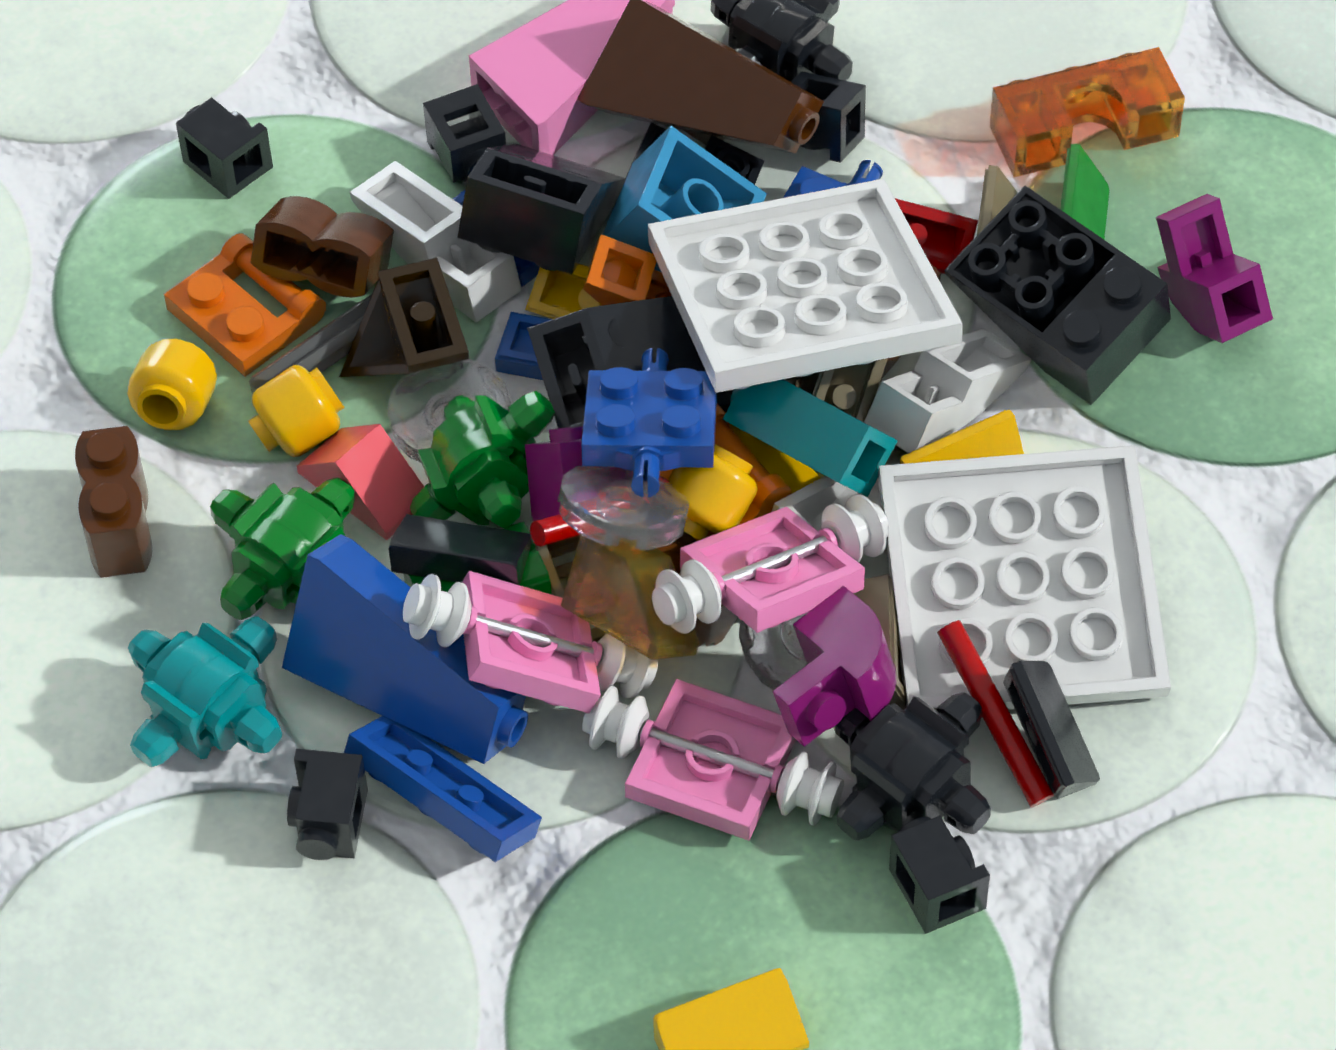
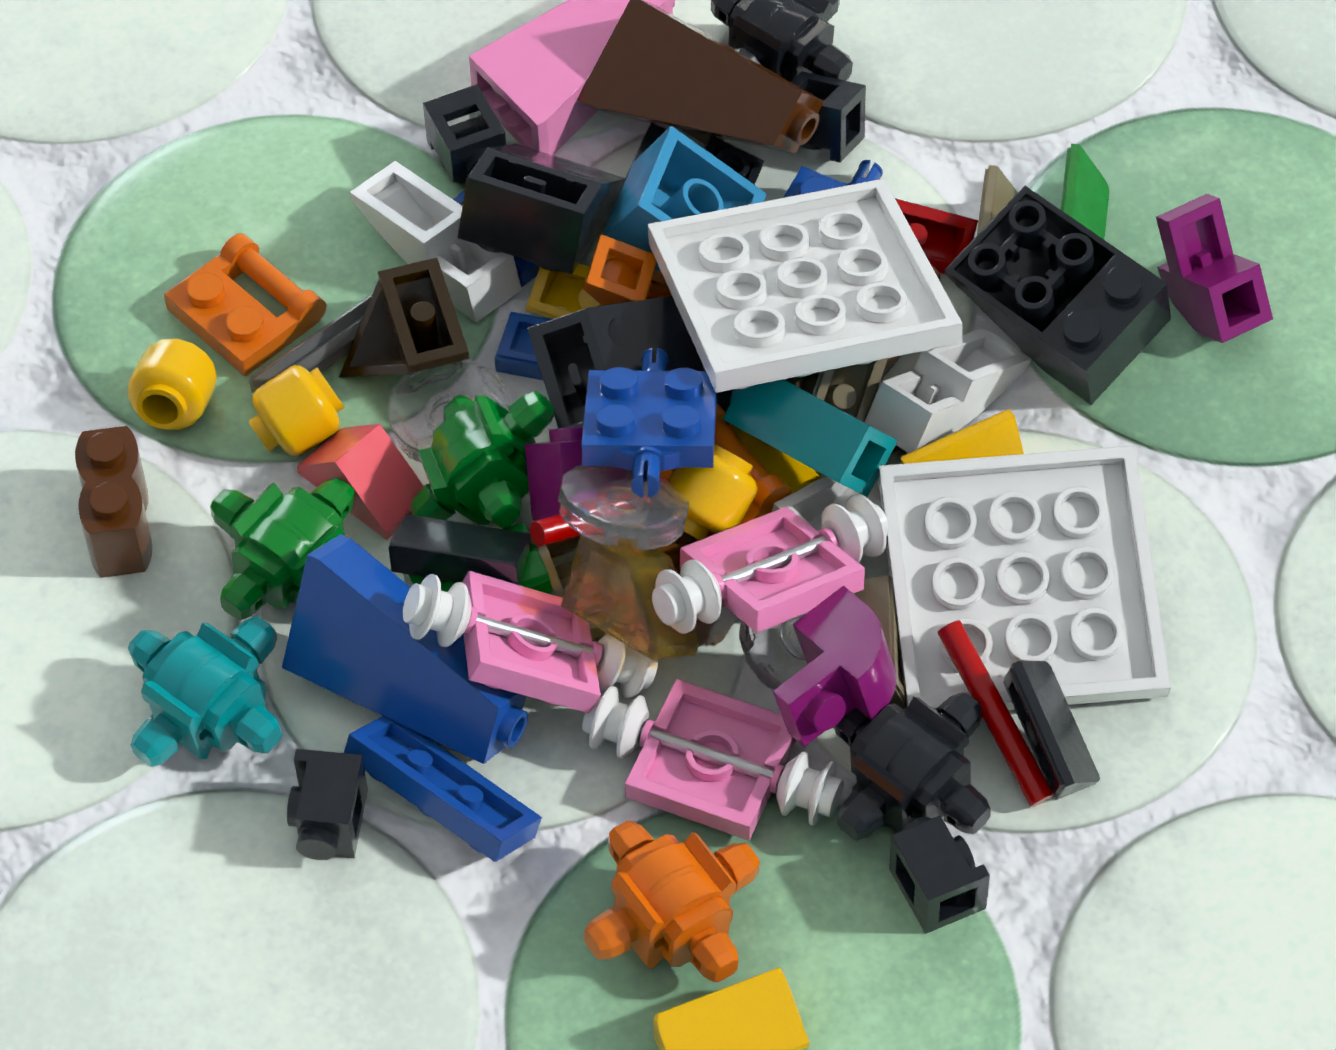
black brick [176,97,273,199] -> none
reddish brown brick [251,196,394,298] -> none
clear orange arch [990,47,1185,177] -> none
none -> orange piece [584,820,760,982]

